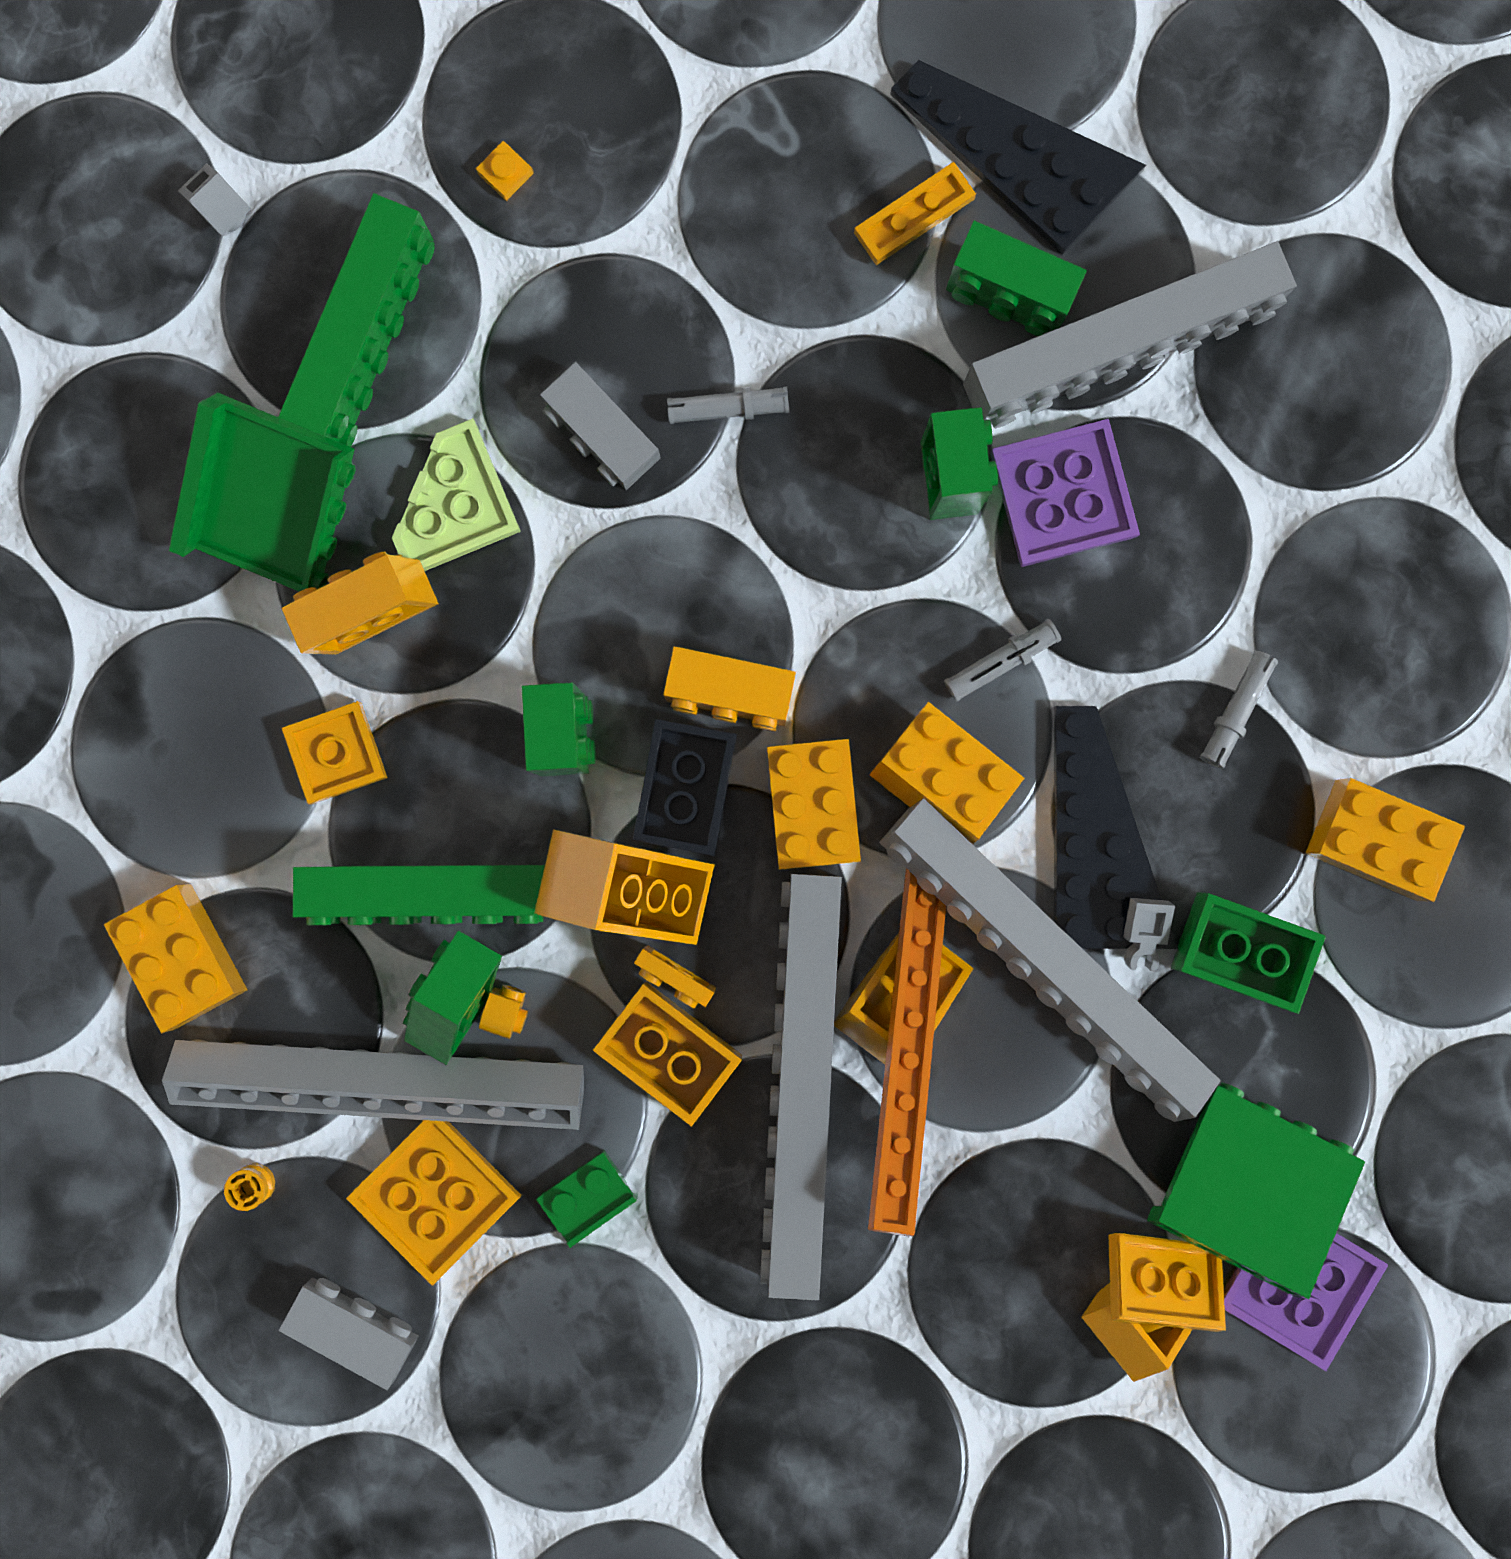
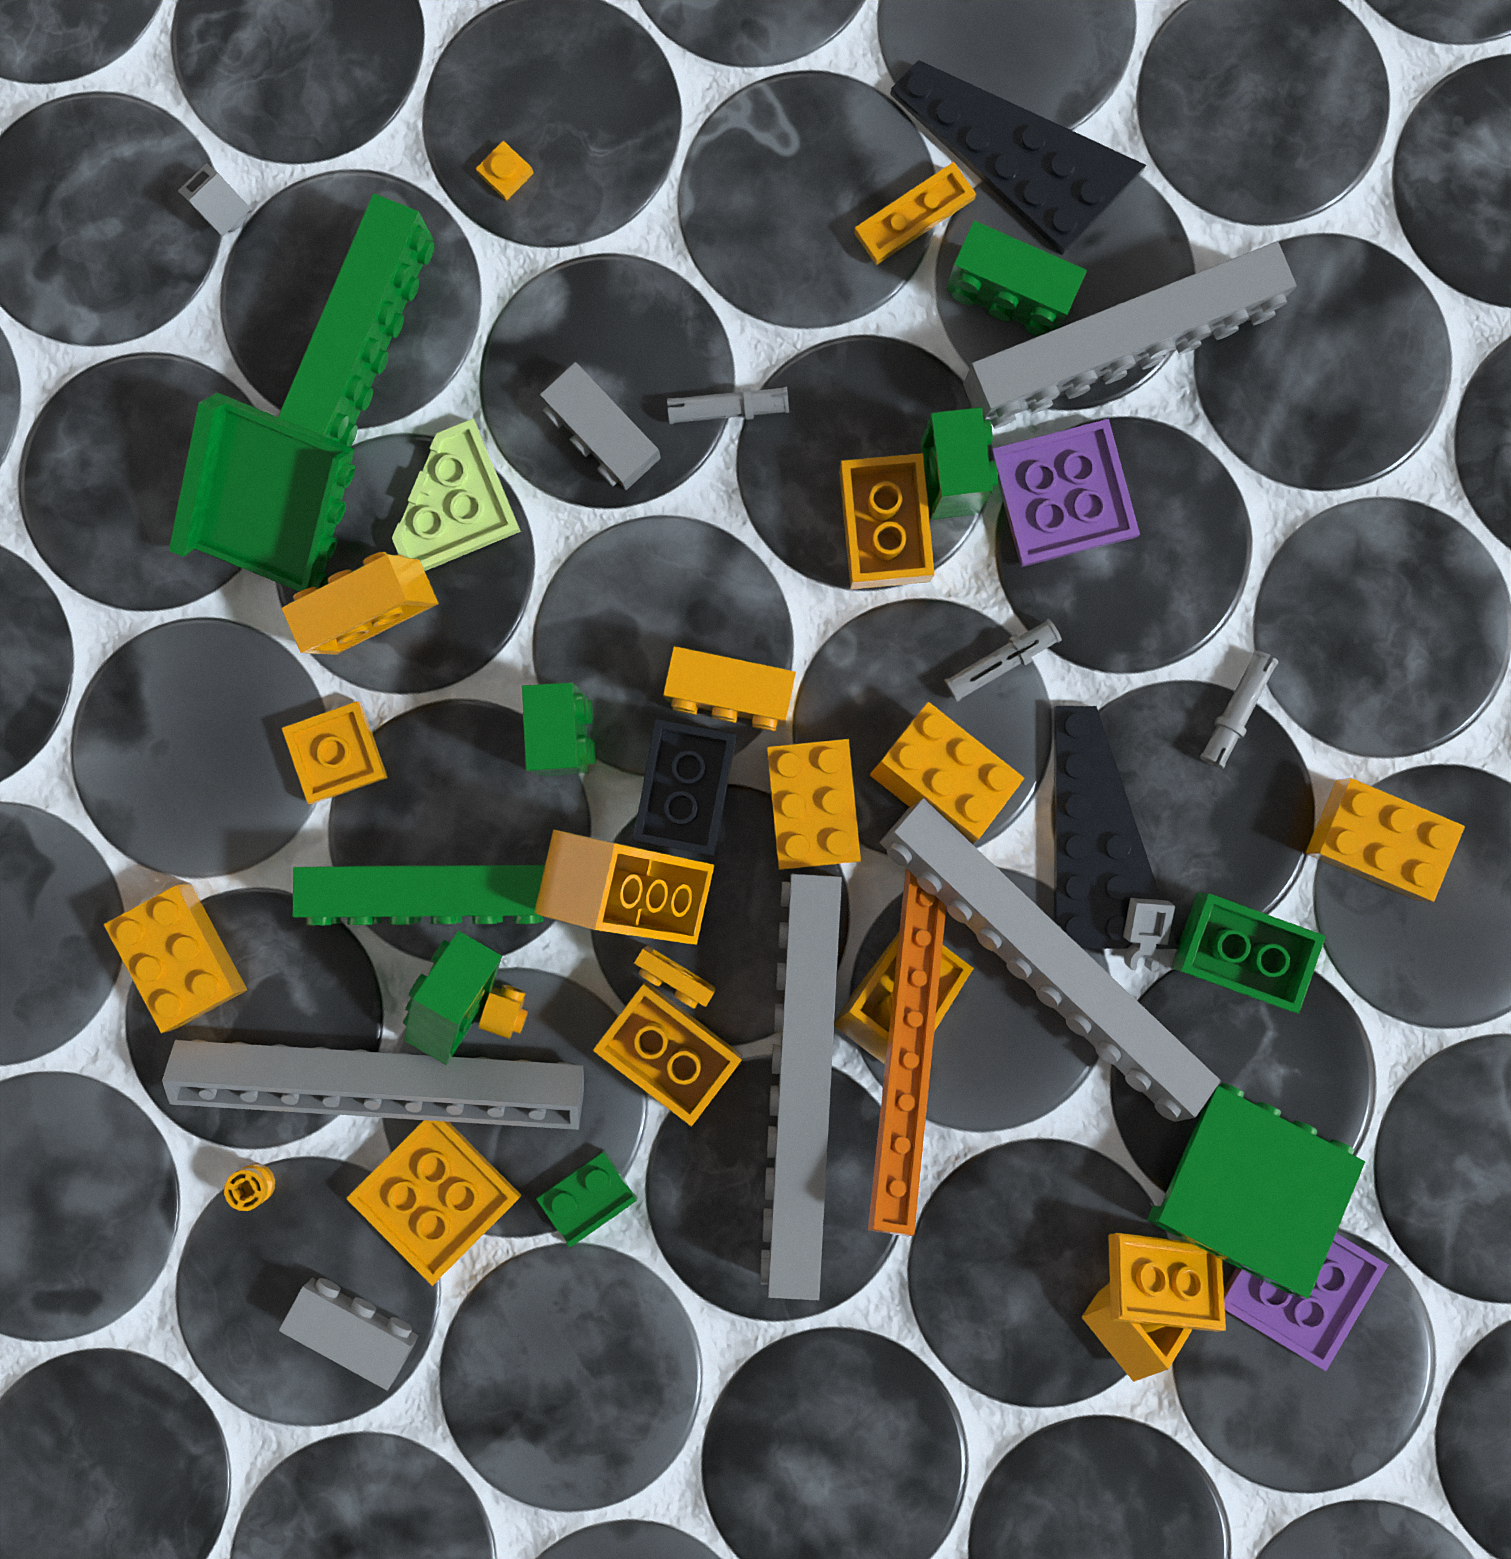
none -> light orange brick [839,453,935,590]

